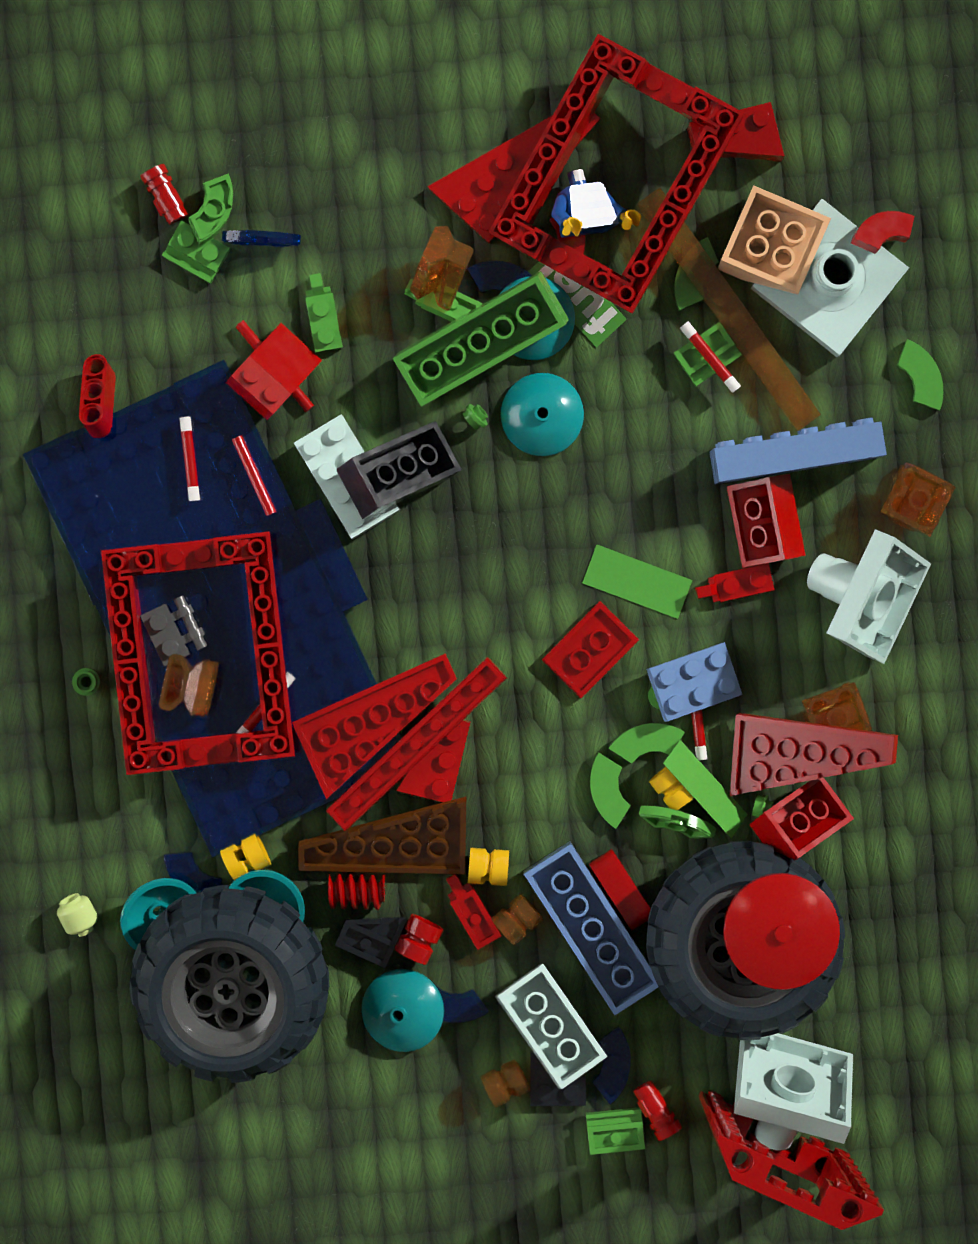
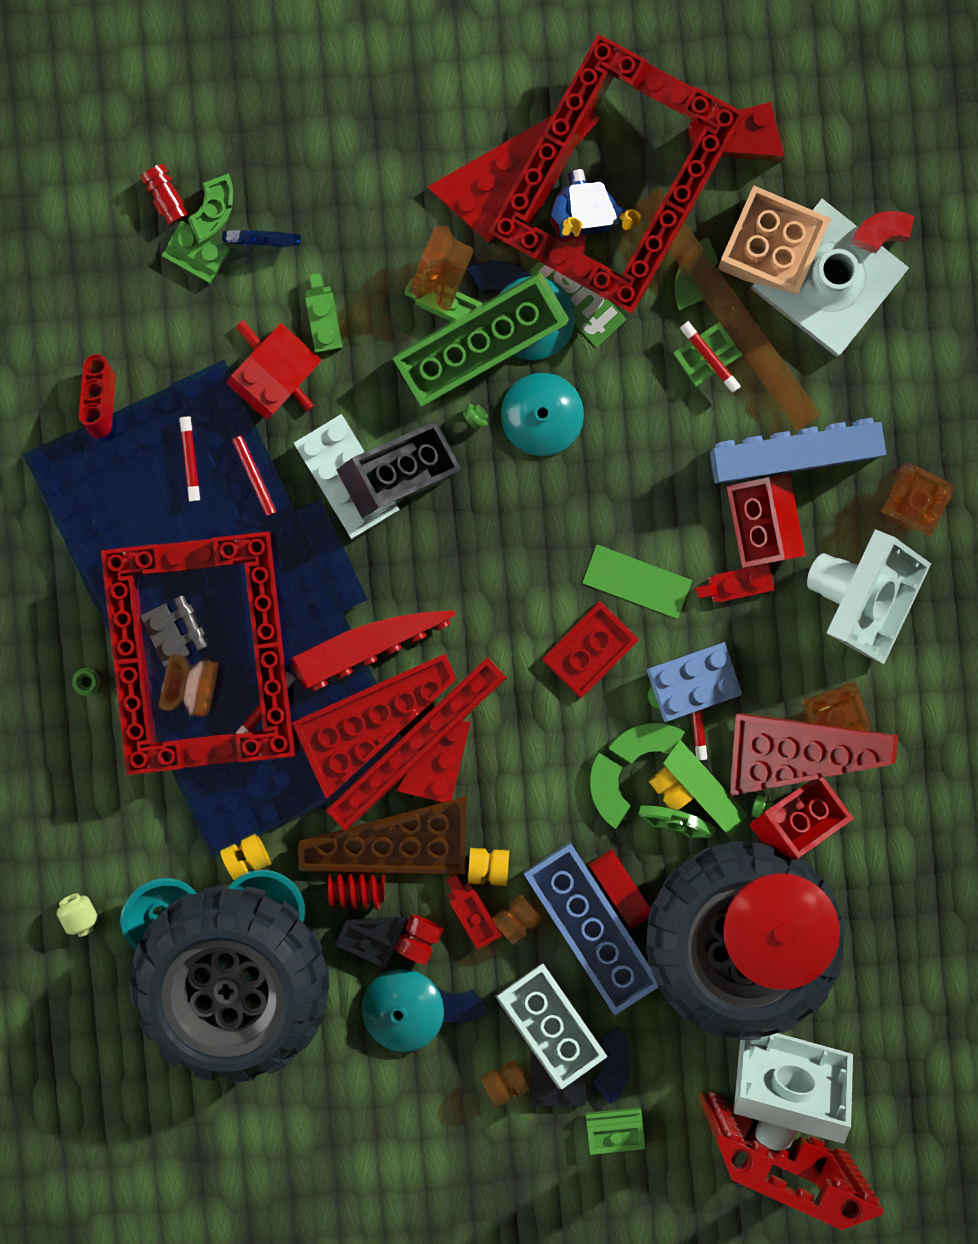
clear blue tile [164,852,223,893] -> none
red axle [633,1080,682,1141] -> none
bright green tile [896,339,943,411] -> none
none -> red slope [289,610,456,692]

